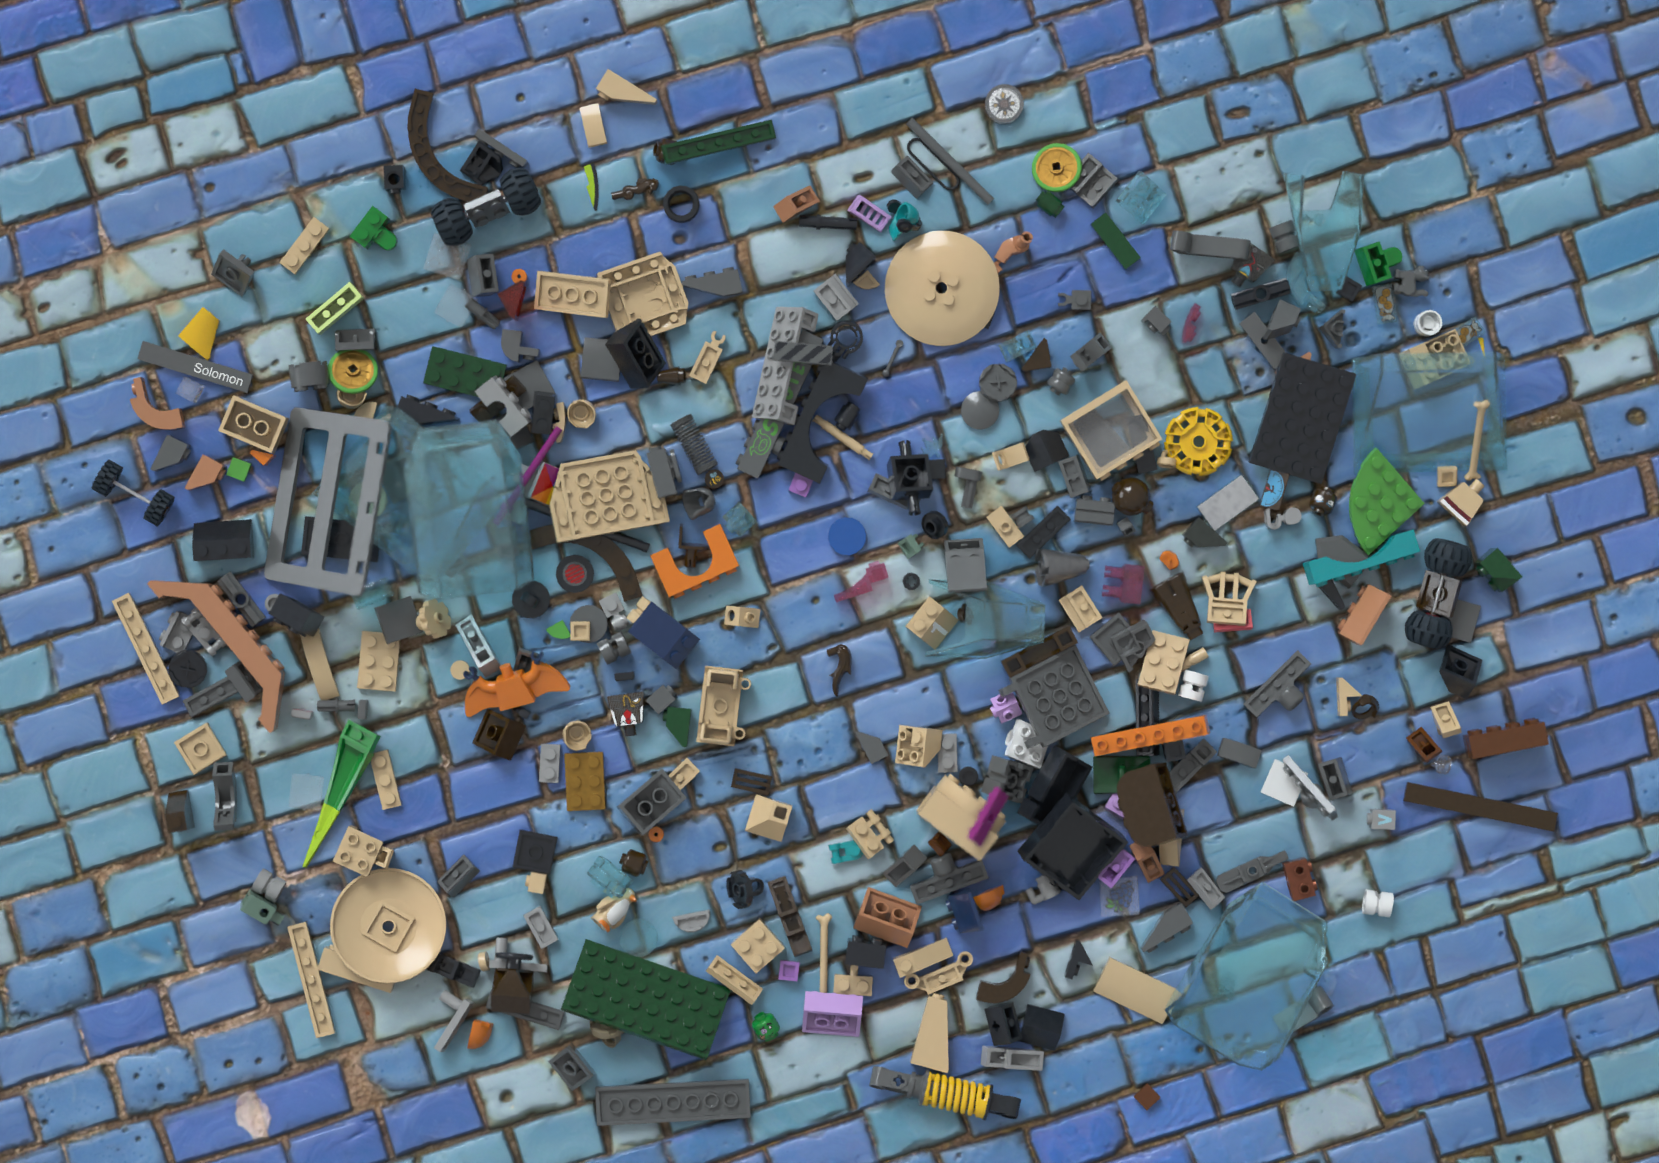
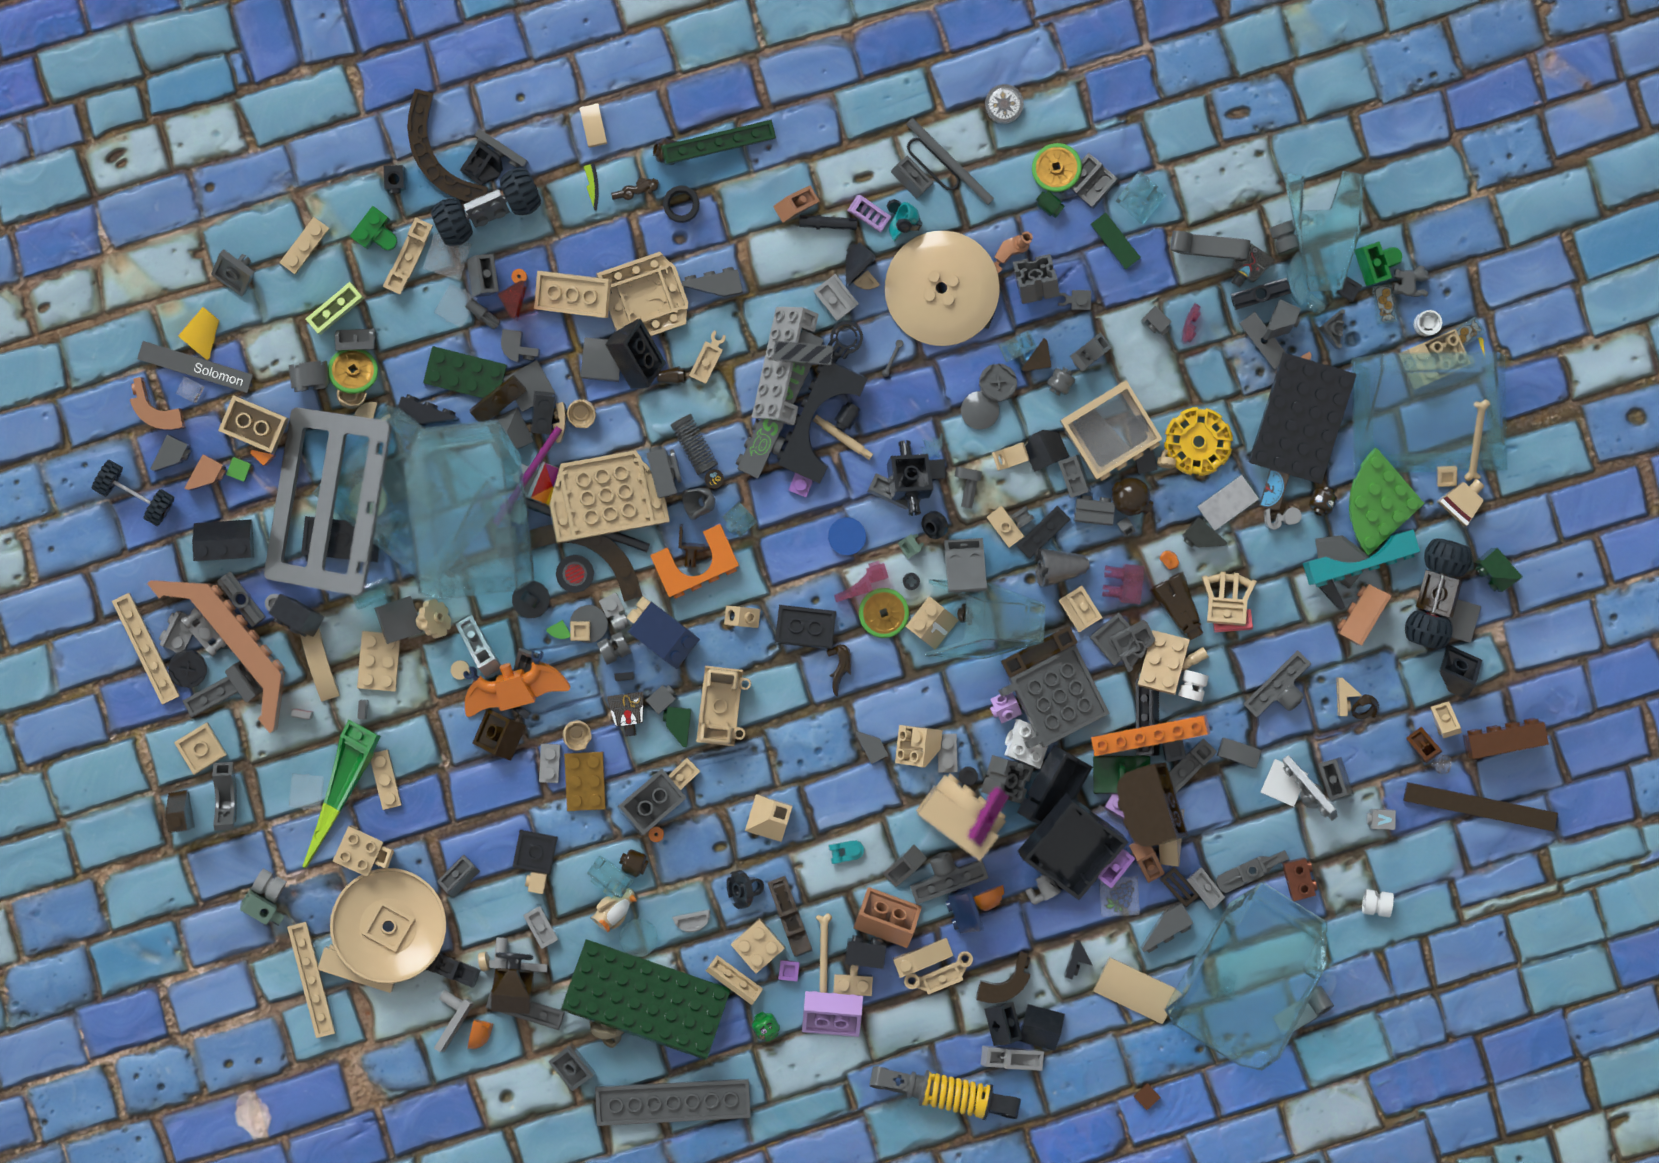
dark grey axle [317,698,355,713] -> none
light grey arch [475,375,532,437] -> none
tan slope [596,69,658,105] -> none
dark brown tile [731,768,772,795] -> none
tan plate [846,809,894,859] -> none
tan slope [910,993,949,1073] -> none
reddish brown tile [927,831,952,856] -> none
none -> tan slope [383,217,433,295]
none -> black tile [775,605,836,650]
none -> pearl gold wheel [859,588,909,638]
none -> dark grey brick [1013,254,1060,304]

